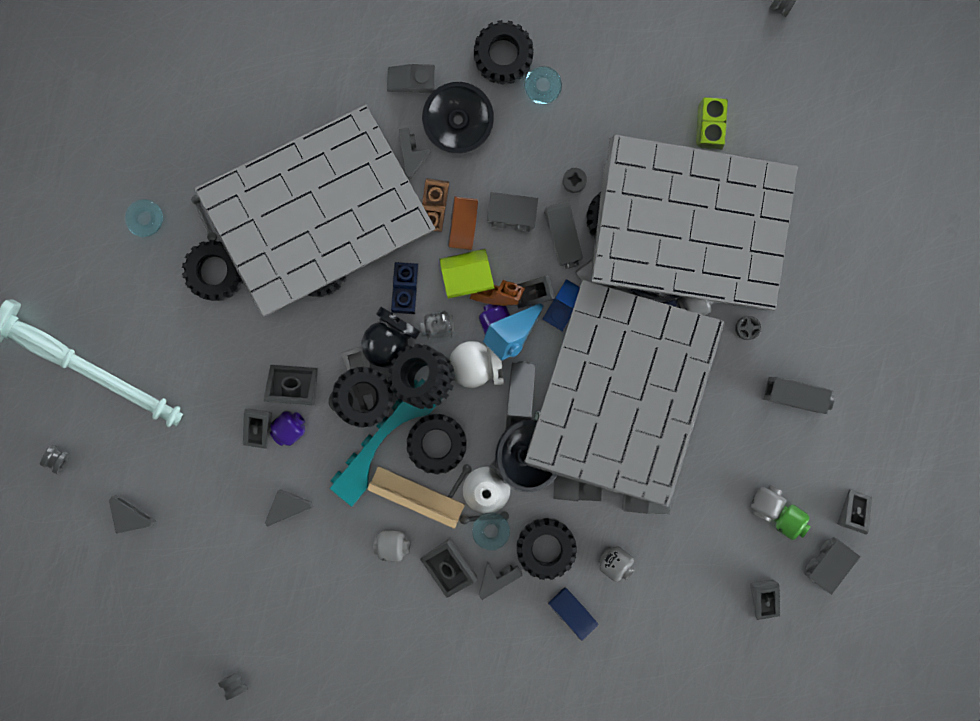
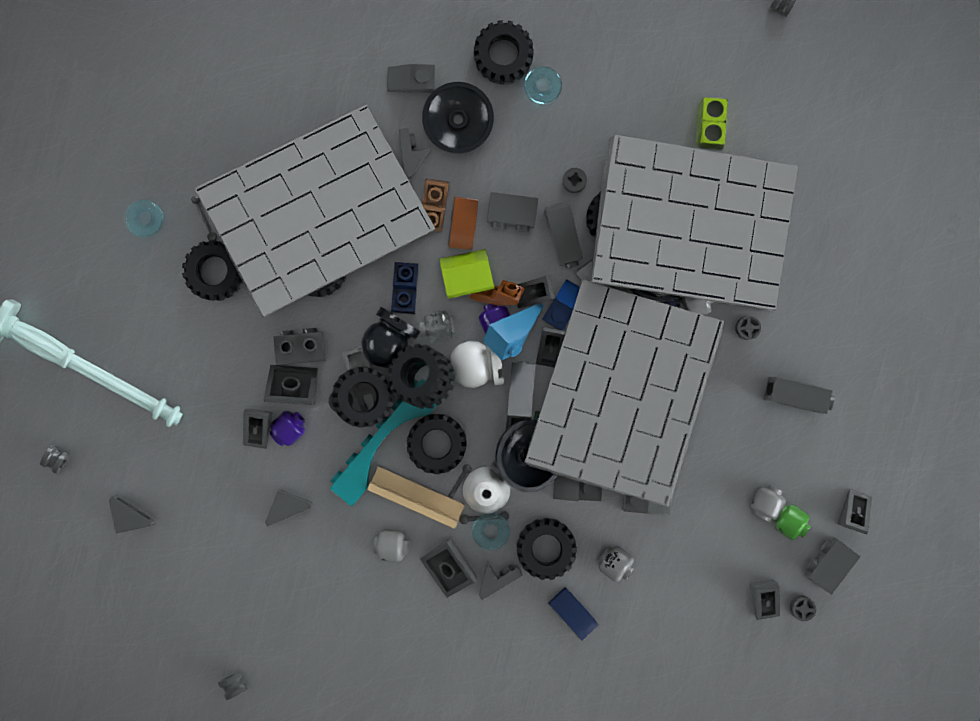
none -> dark grey brick [273,328,326,365]
none -> dark grey slope [536,327,566,368]
none -> dark grey wheel [790,595,816,621]

